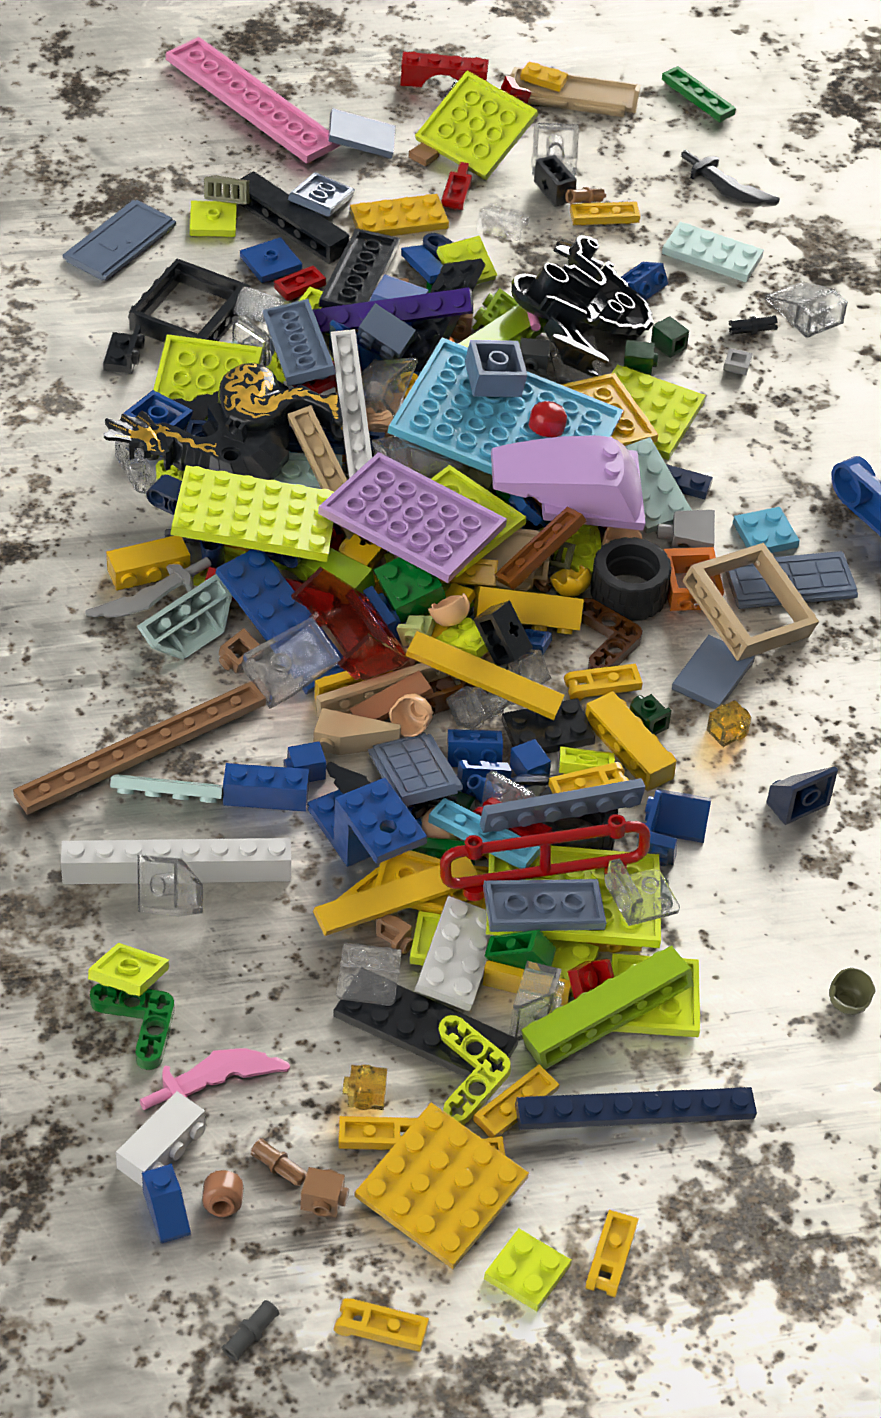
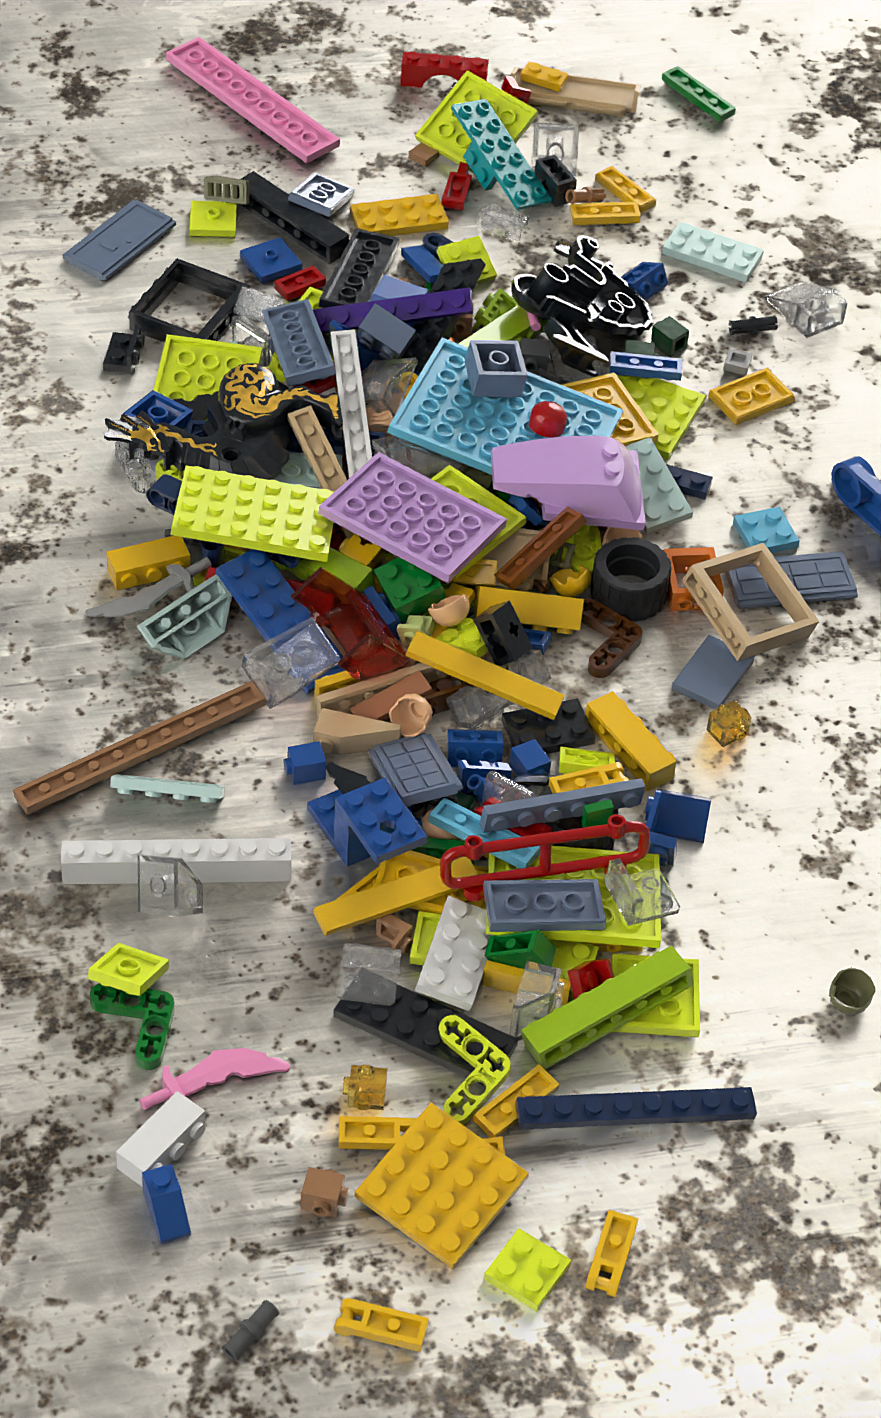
nougat head [202,1170,244,1217] -> none
medium nougat brick [218,628,262,673] -> none
blue brick [223,763,309,812] -> none
medium nougat axle [250,1138,307,1186] -> none
tile [328,108,396,159] -> none
yellow plate [564,663,643,701] -> none
dark green brick [630,694,672,735] -> none
light grey torso [657,510,715,549] -> none
black sword [681,150,780,204] -> none
dark blue slope [766,766,838,825] -> none
none -> teal bracket [451,99,552,210]
none -> green tile [581,800,614,828]
none -> yellow tile [595,166,657,213]
none -> blue plate [609,351,682,381]
none -> yellow tile [708,368,795,425]

